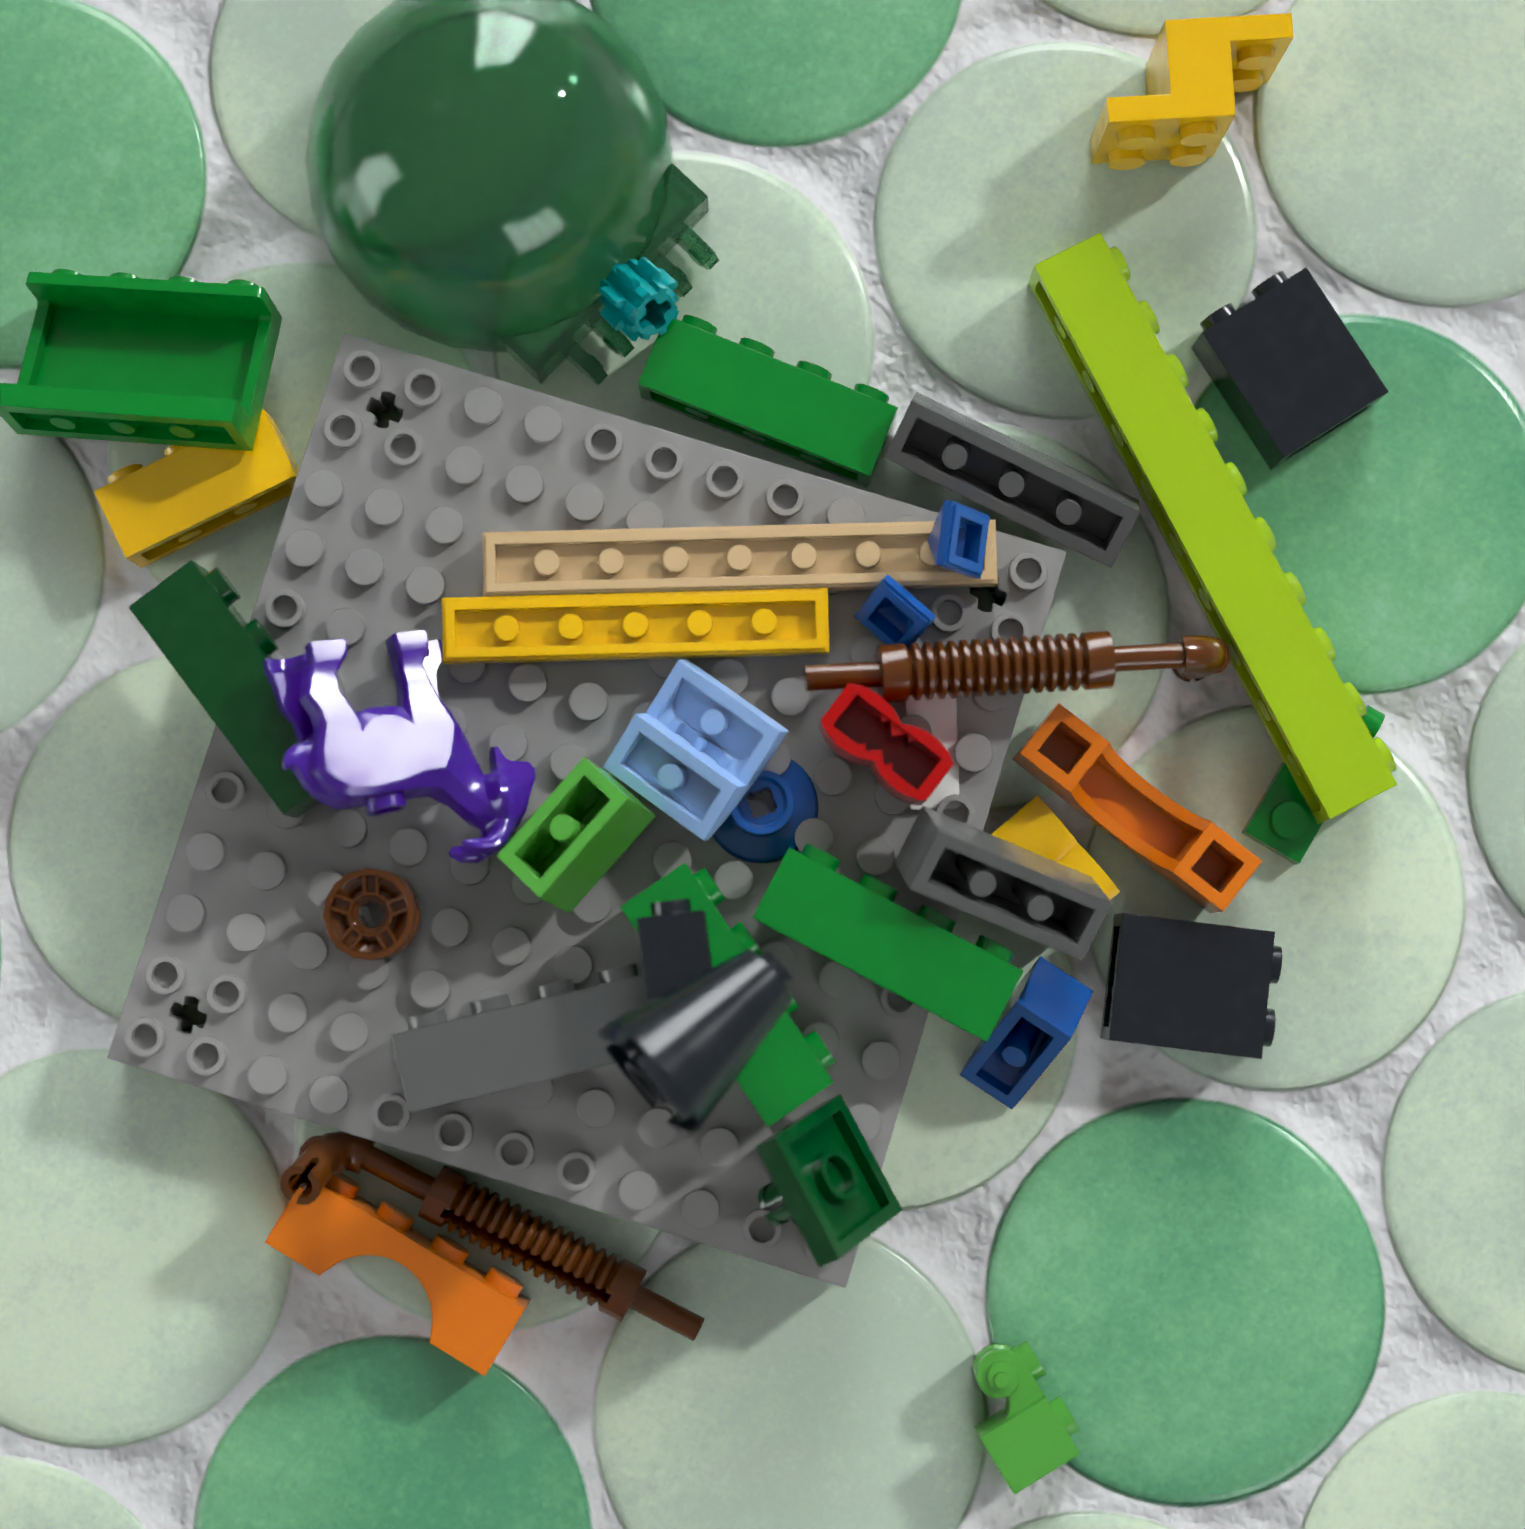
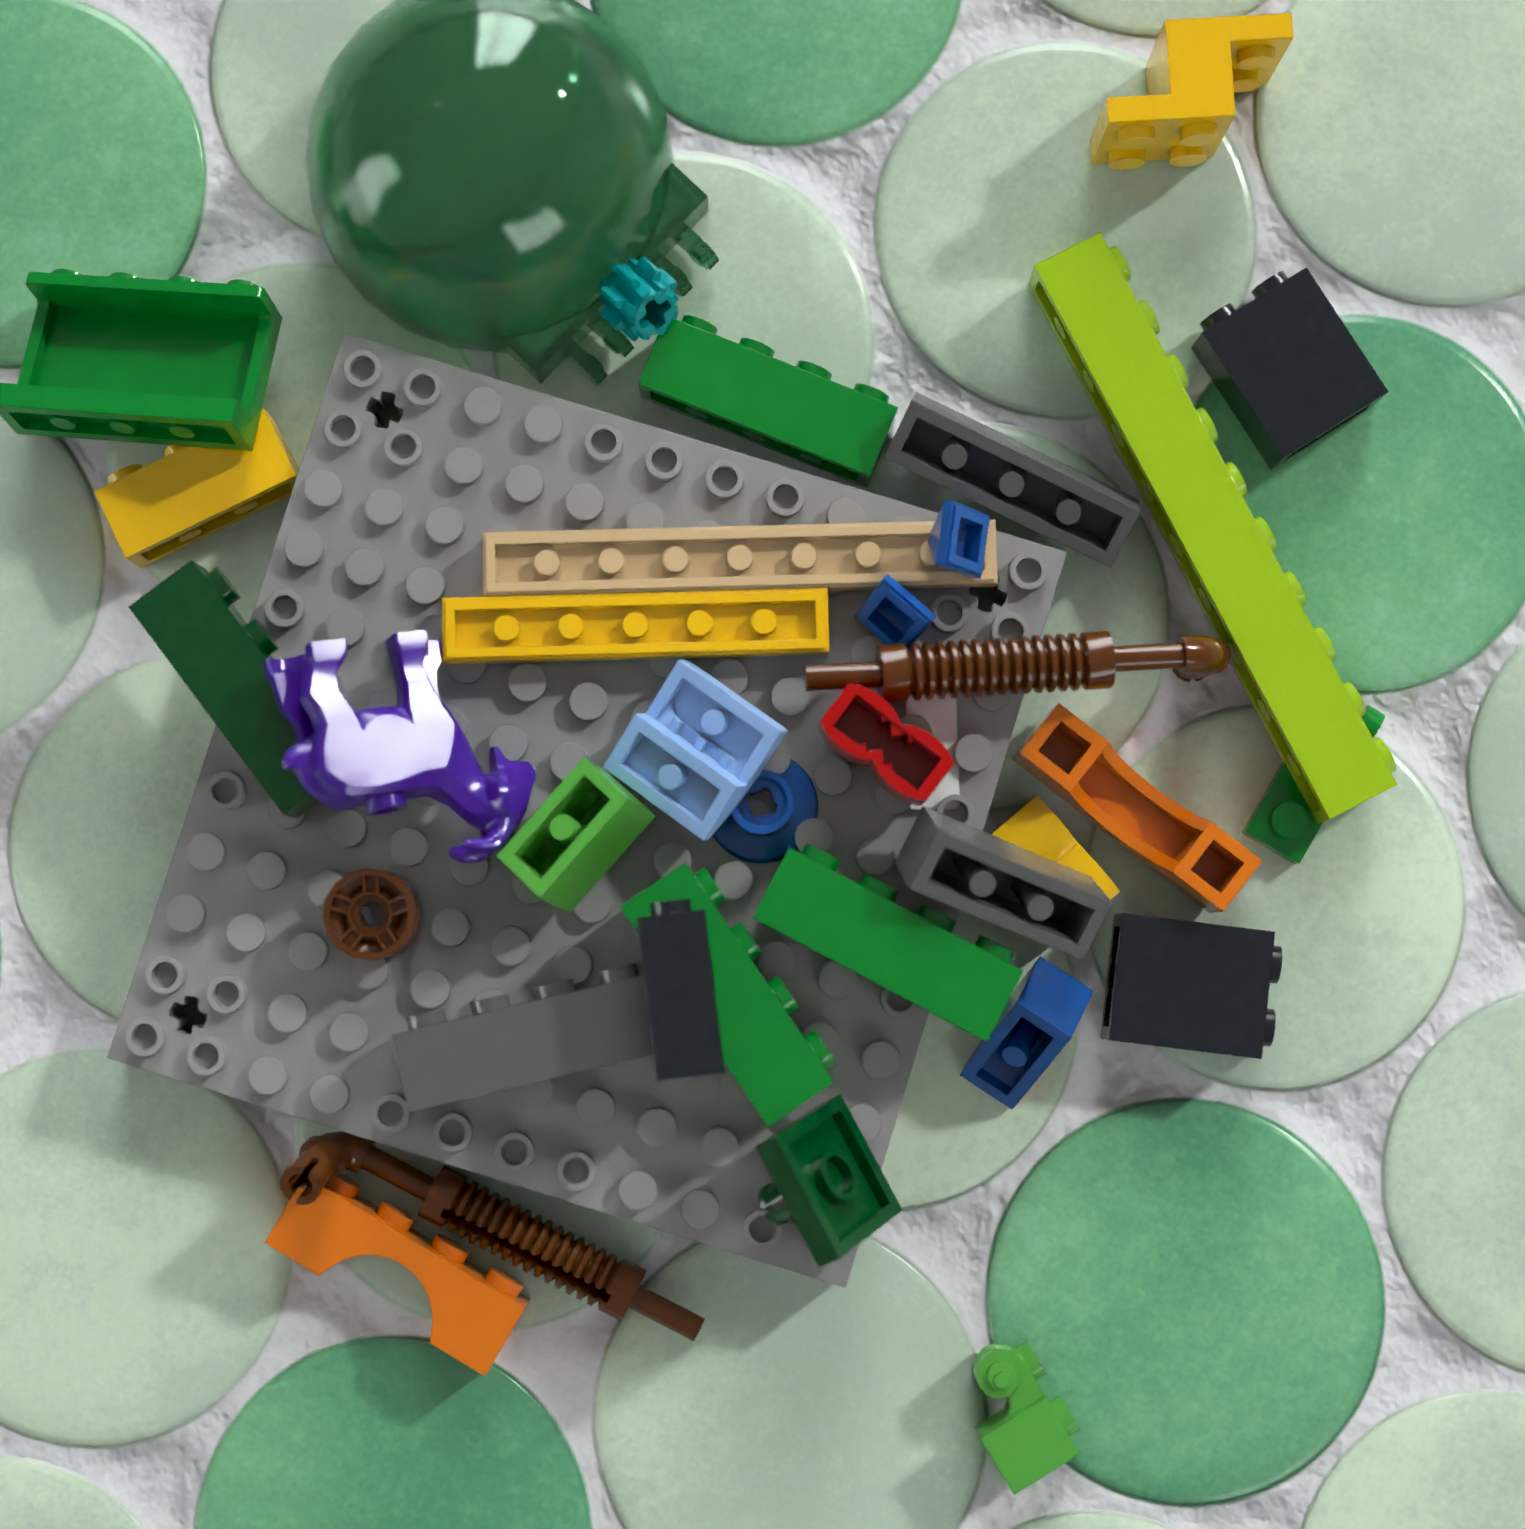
black cone [598,949,793,1138] -> none

